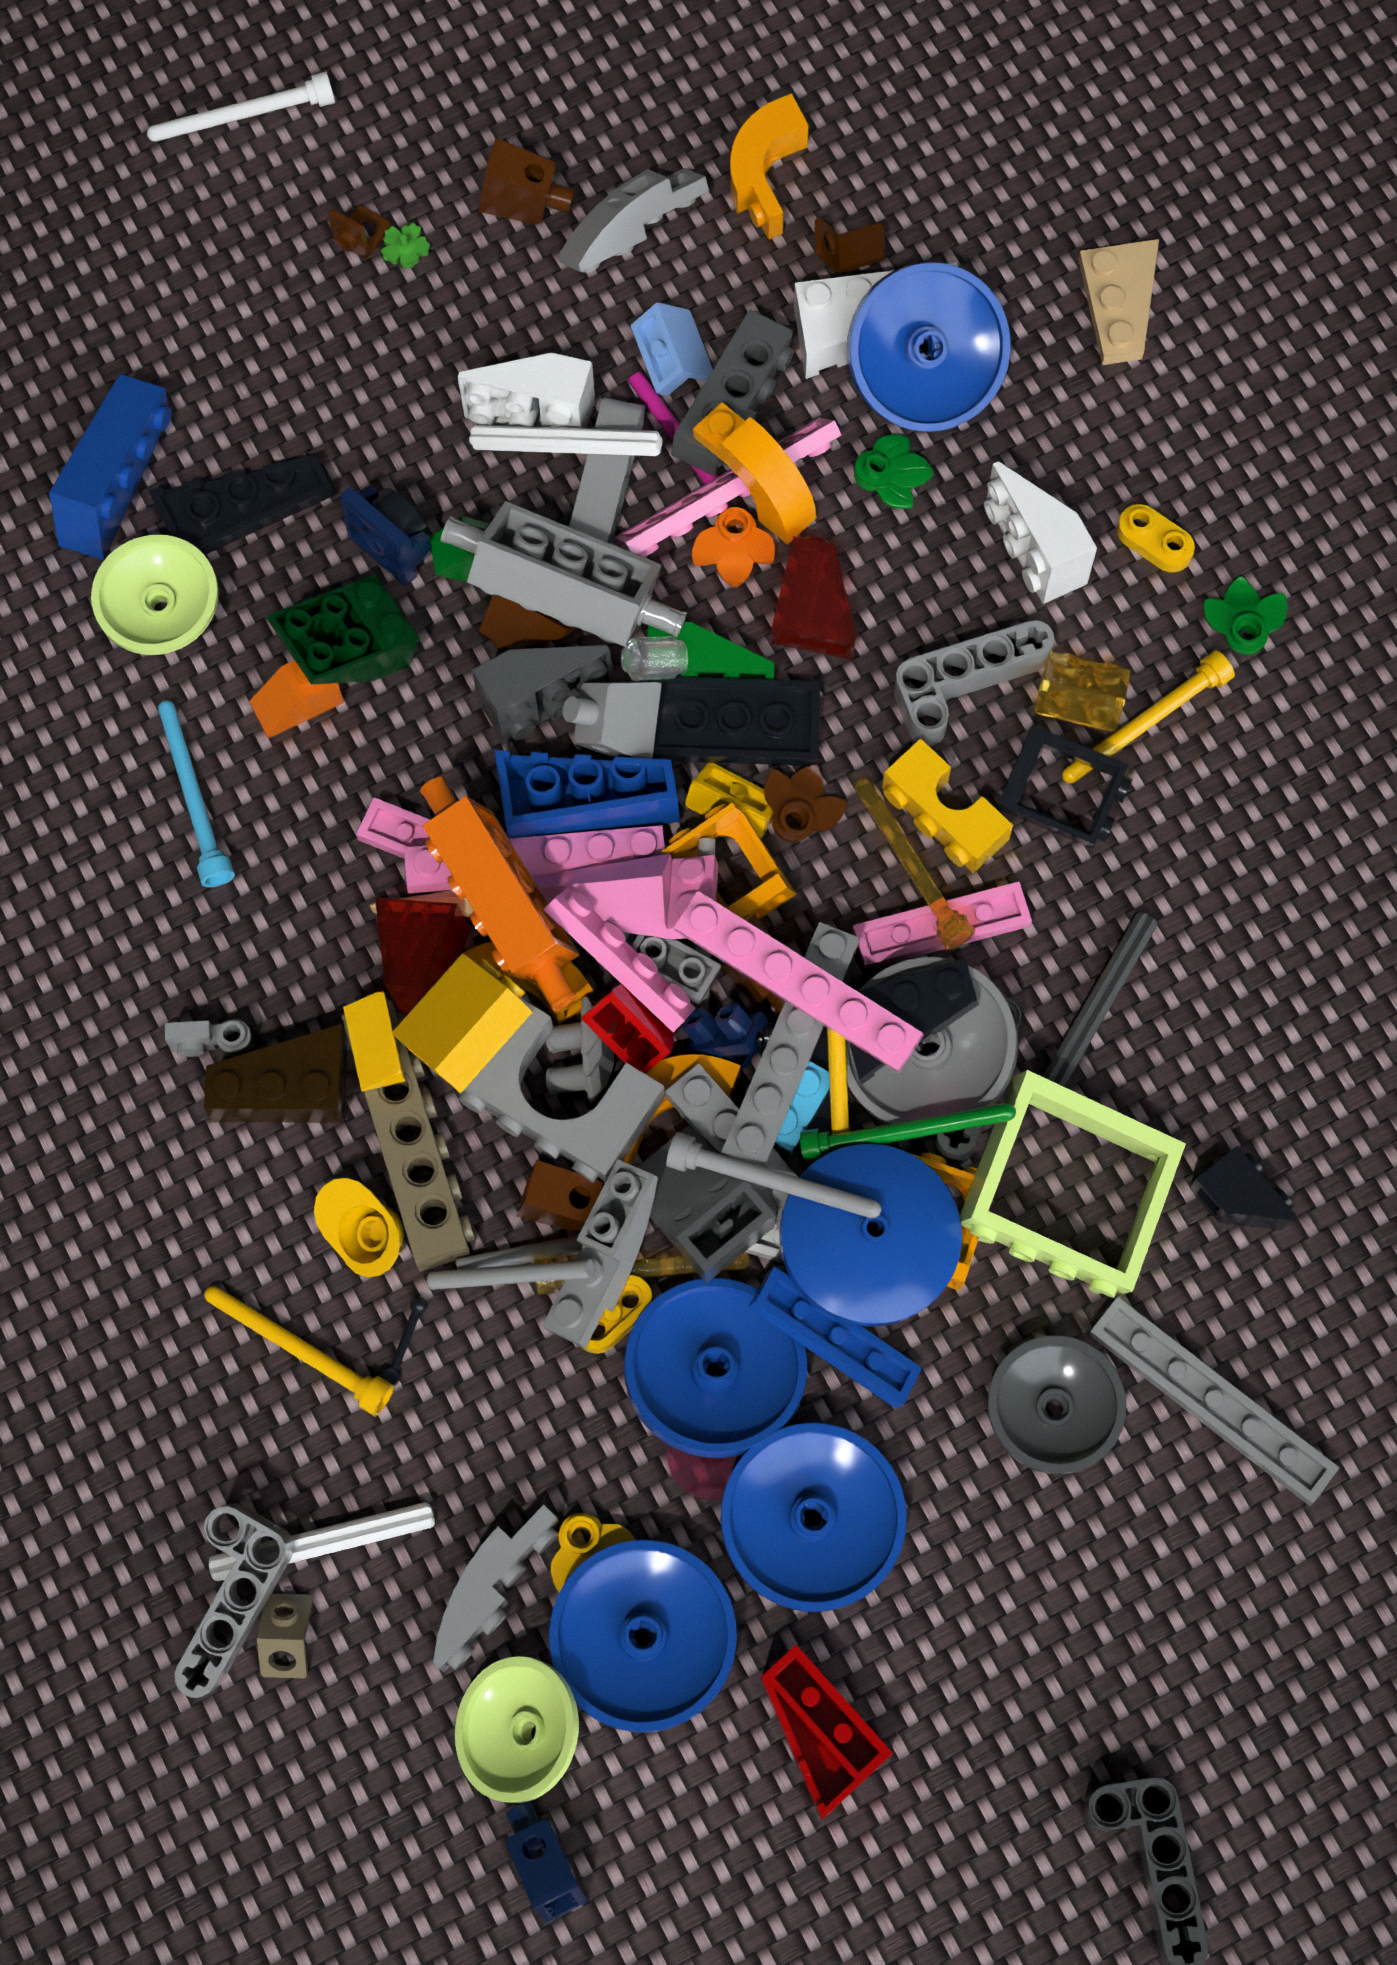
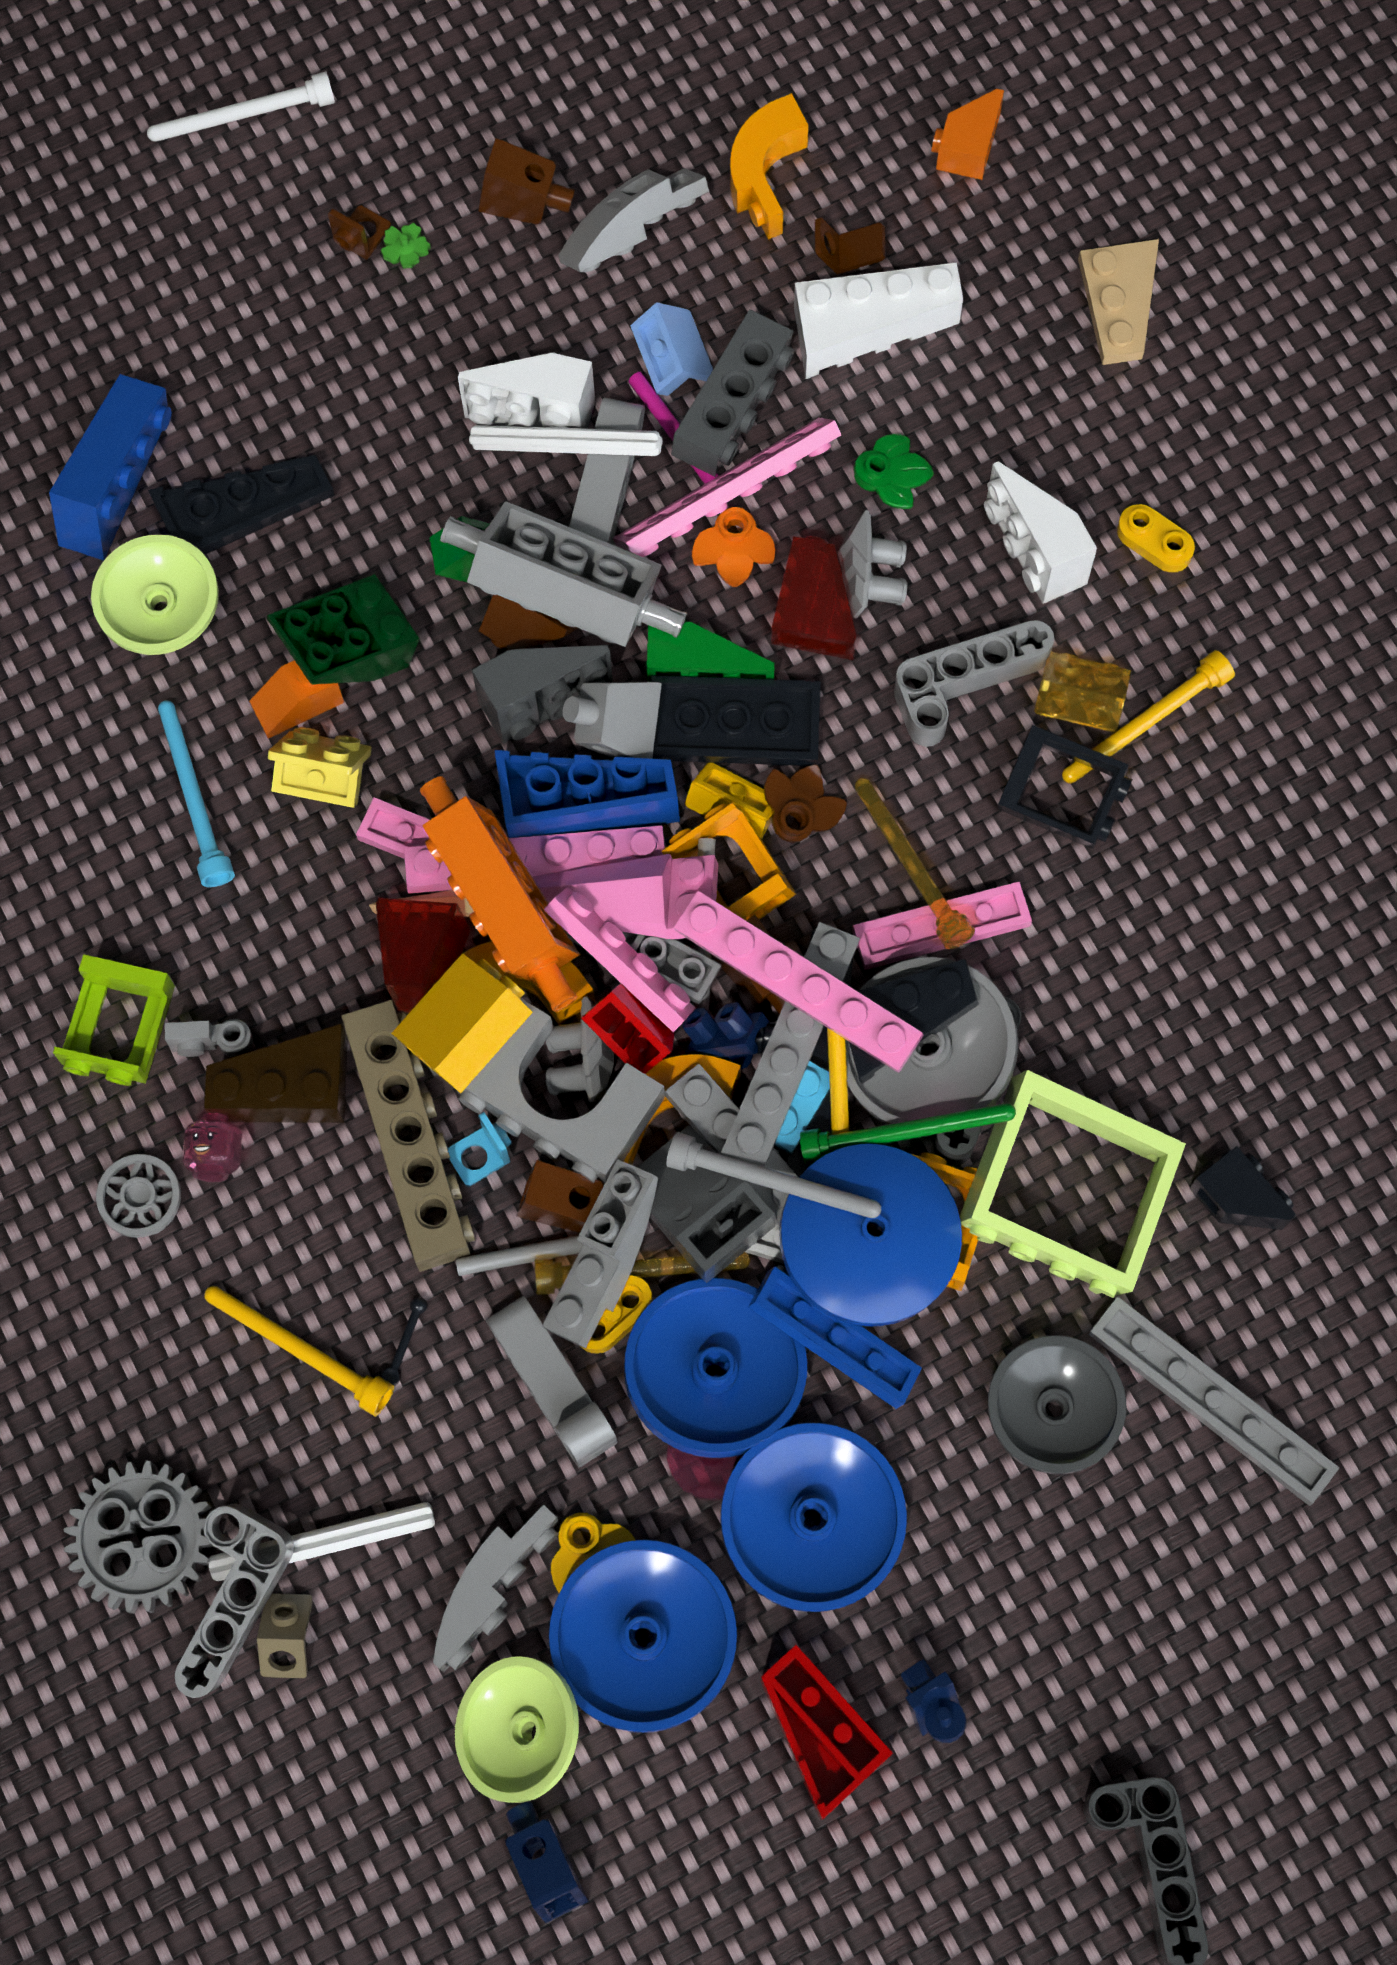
yellow piece [314,1178,404,1277] -> none
dark blue piece [340,486,431,586] -> none
yellow slope [343,991,405,1092] -> none
light grey bar [427,1259,594,1290] -> none
clear brick [621,636,688,681] -> none
light orange arch [693,402,817,545] -> none
blue dish [847,263,1011,432] -> none
yellow arch [882,739,1013,874] -> none
dark grey axle [1043,912,1157,1087] -> none
green plate [1204,576,1288,655] -> none
none -> lime panel [53,954,175,1086]
none -> light grey gear [64,1461,214,1614]
none -> light grey wheel [96,1154,181,1238]
none -> clear pink head [182,1113,243,1182]
none -> light yellow bracket [268,727,372,808]
none -> medium azure bracket [447,1112,512,1187]
none -> light grey beam [485,1296,618,1468]
none -> light grey connector [837,510,907,618]
none -> dark blue hips [901,1659,967,1743]
none -> orange slope [931,89,1004,180]

